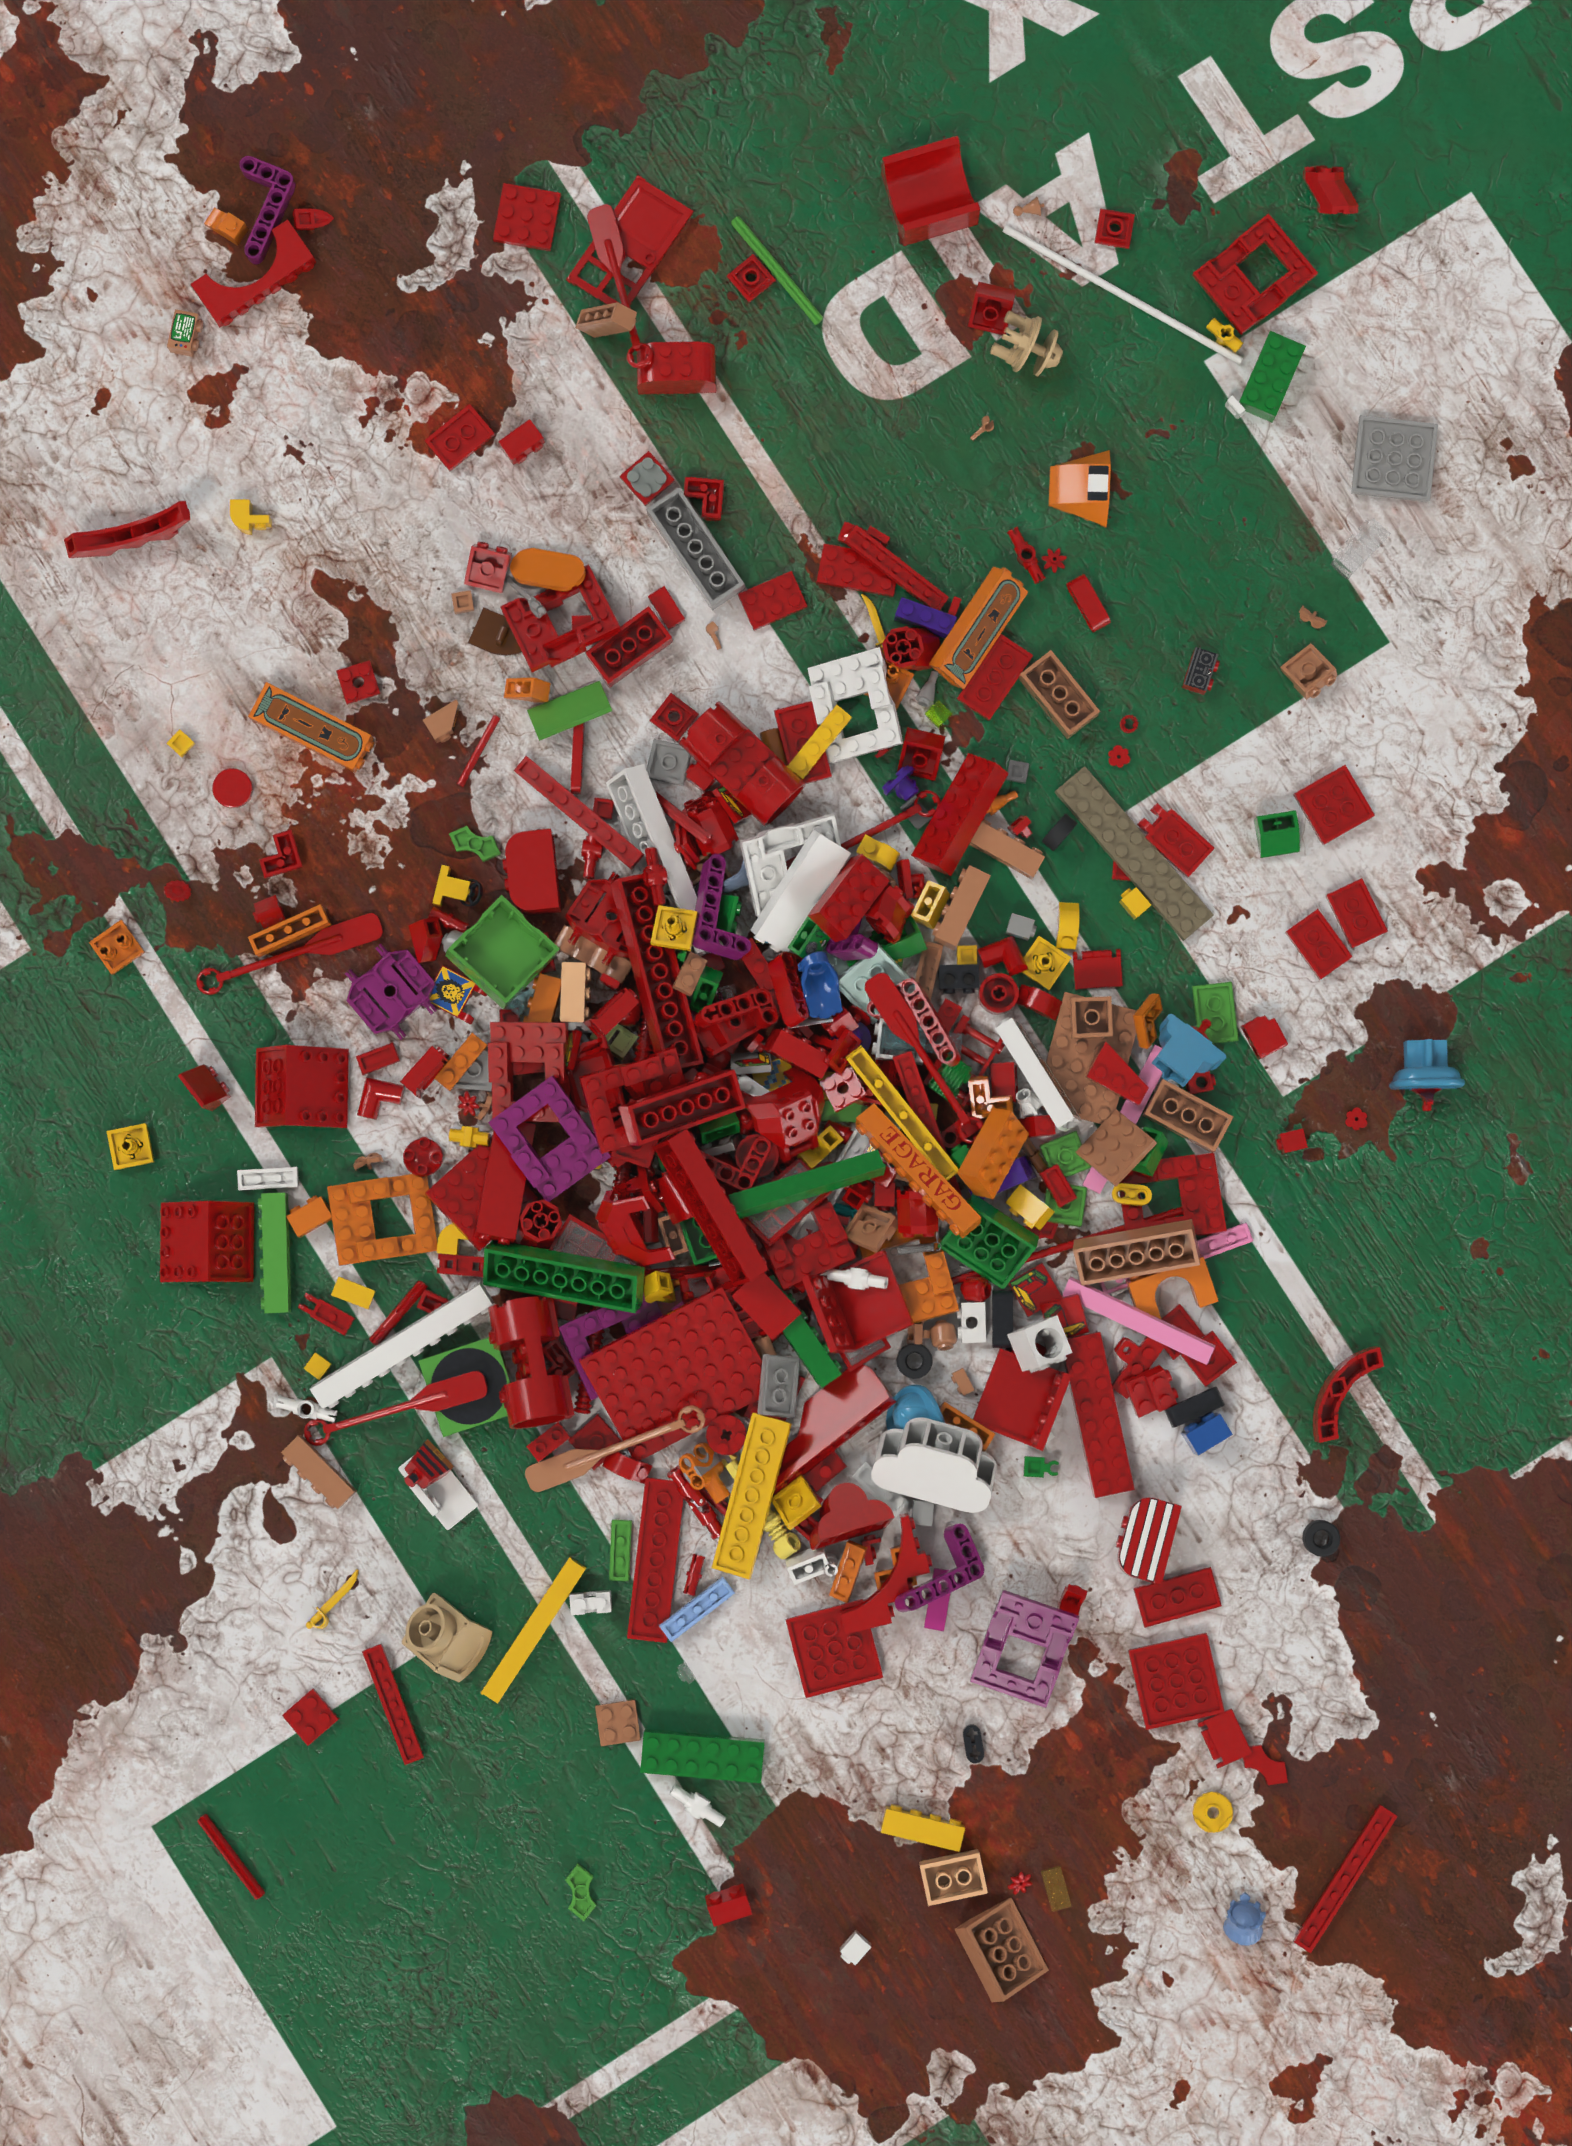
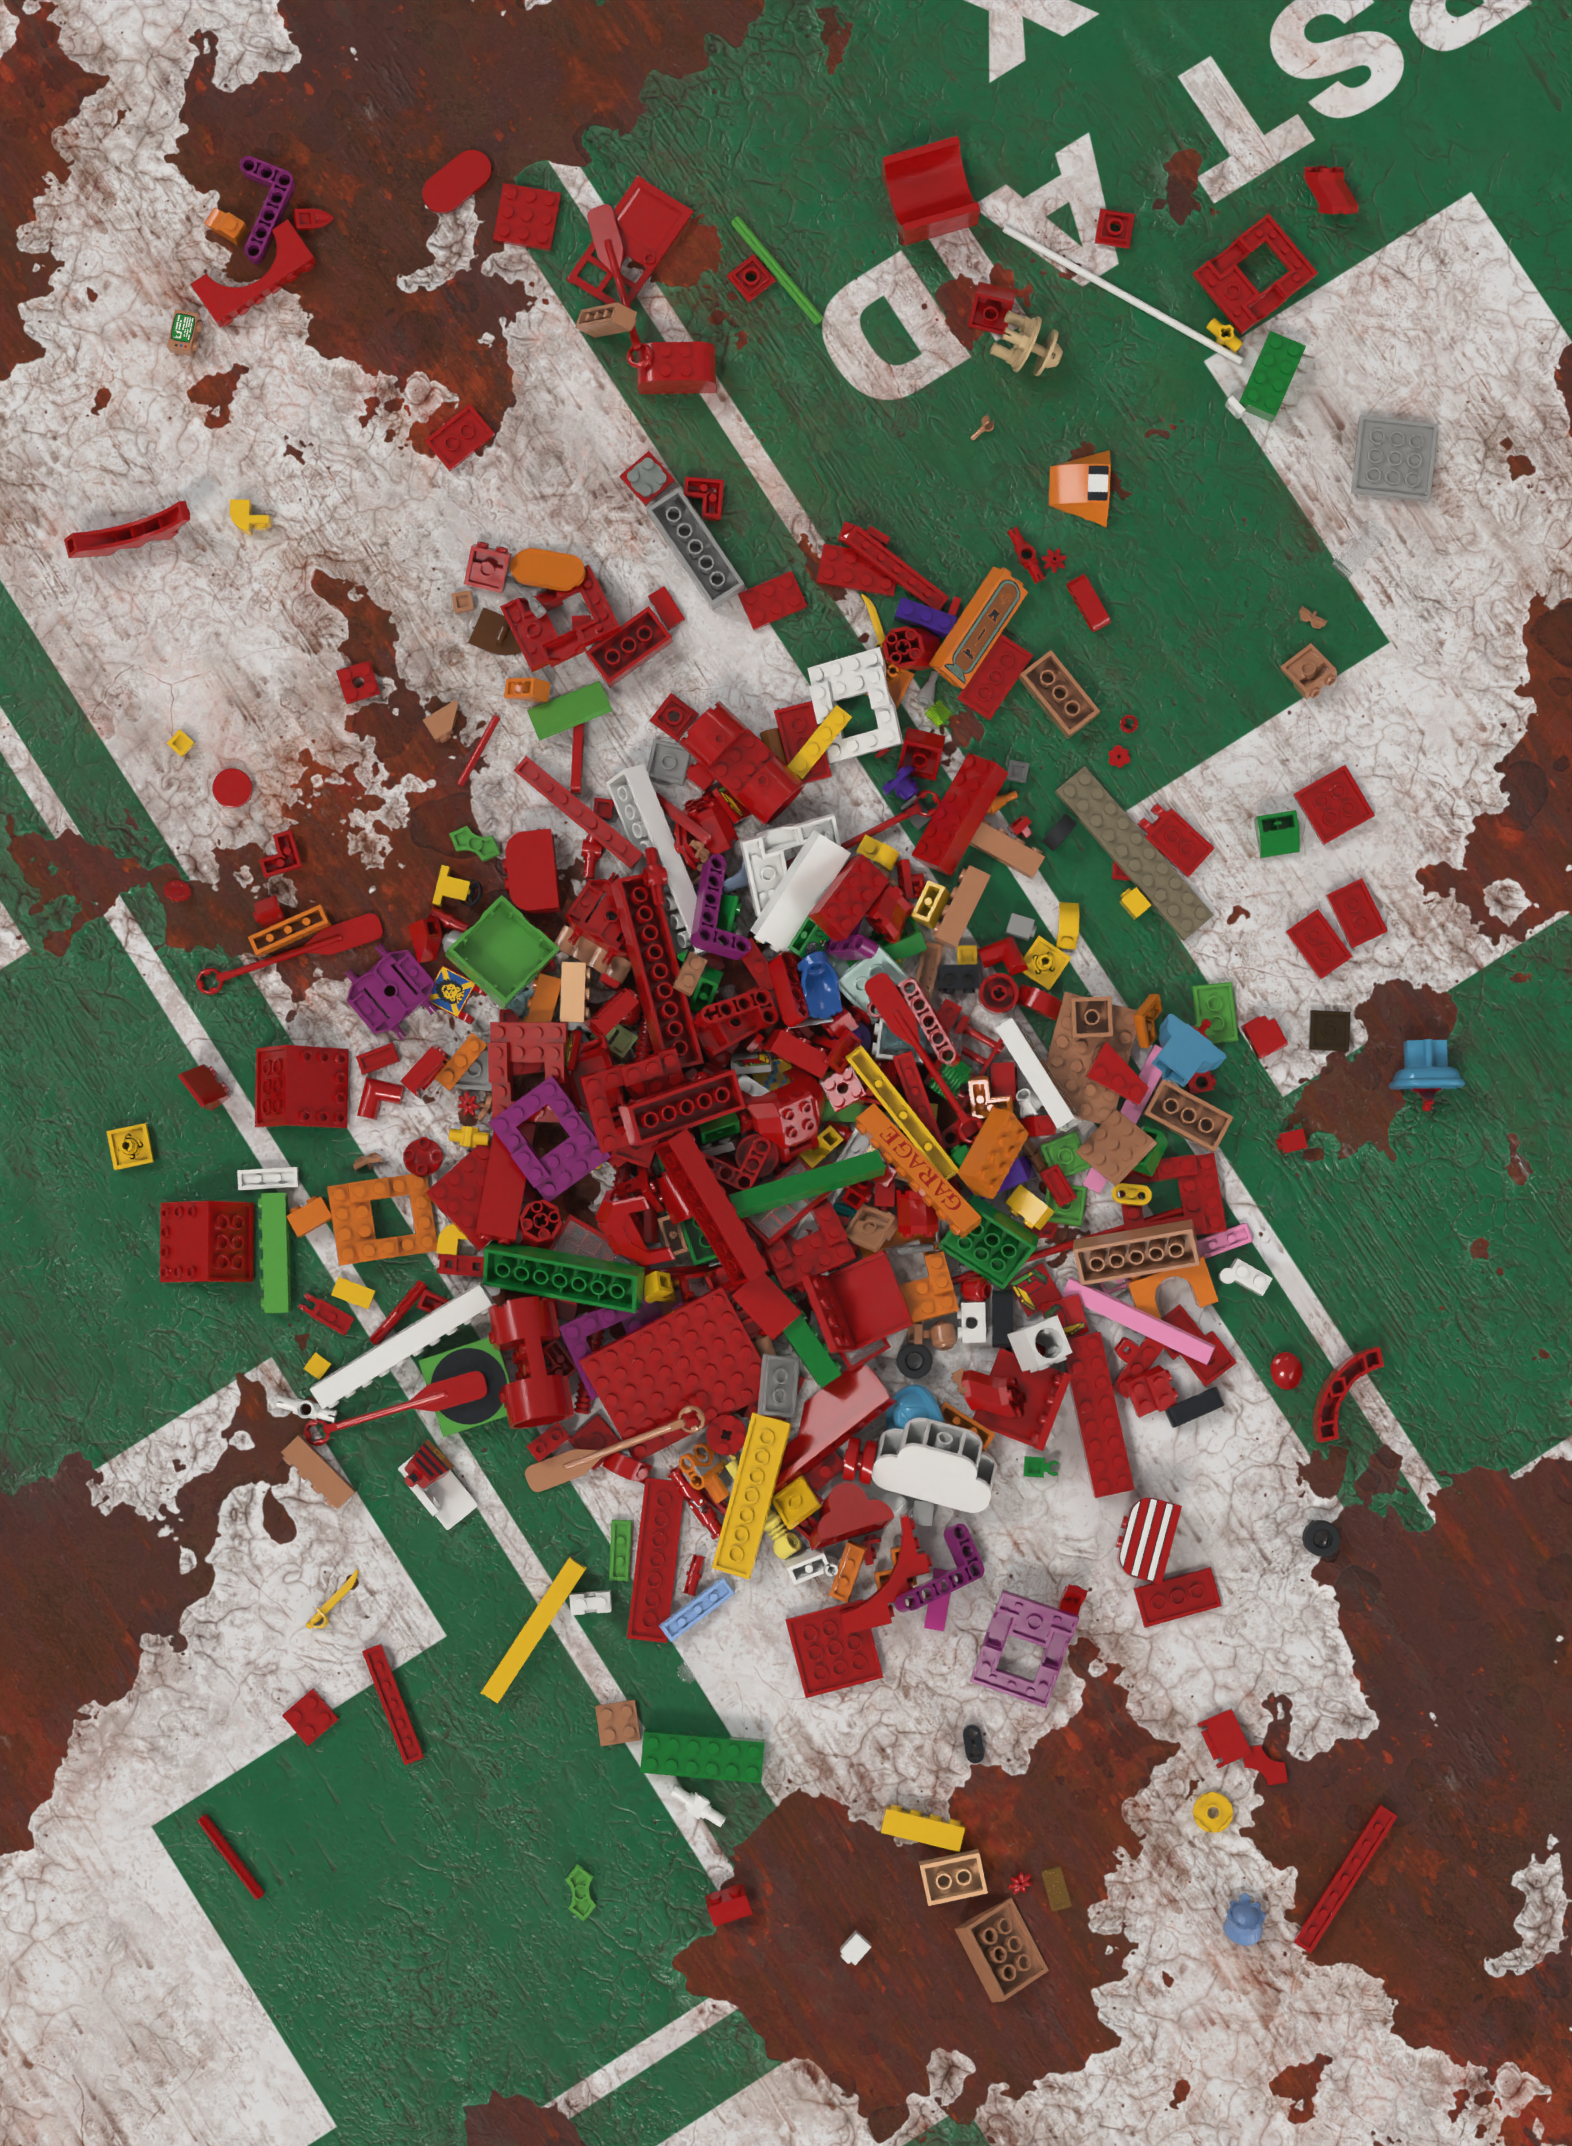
orange plate [89,920,145,975] -> none
brick [248,682,374,773] -> none
tan piece [402,1593,492,1682] -> none
red brick [498,419,545,465] -> none
yellow plate [650,905,698,951] -> none
nougat hand [706,621,722,650] -> none
white pin [827,1267,888,1290] -> none
nougat piece [1013,197,1044,217] -> none
red piece [1072,949,1123,989] -> none
red plate [1128,1633,1225,1730] -> none
blue brick [1181,1412,1233,1456] -> none
brick [1182,647,1220,695] -> none
red plant [1345,1107,1367,1131] -> none
none -> red tile [422,150,491,214]
none -> nougat piece [689,840,710,863]
none -> red wheel [842,1436,878,1485]
none -> red brick [961,1370,1027,1419]
none -> white hinge [1218,1258,1273,1296]
none -> red hat [1270,1352,1303,1390]
none -> dark brown tile [1308,1010,1351,1052]

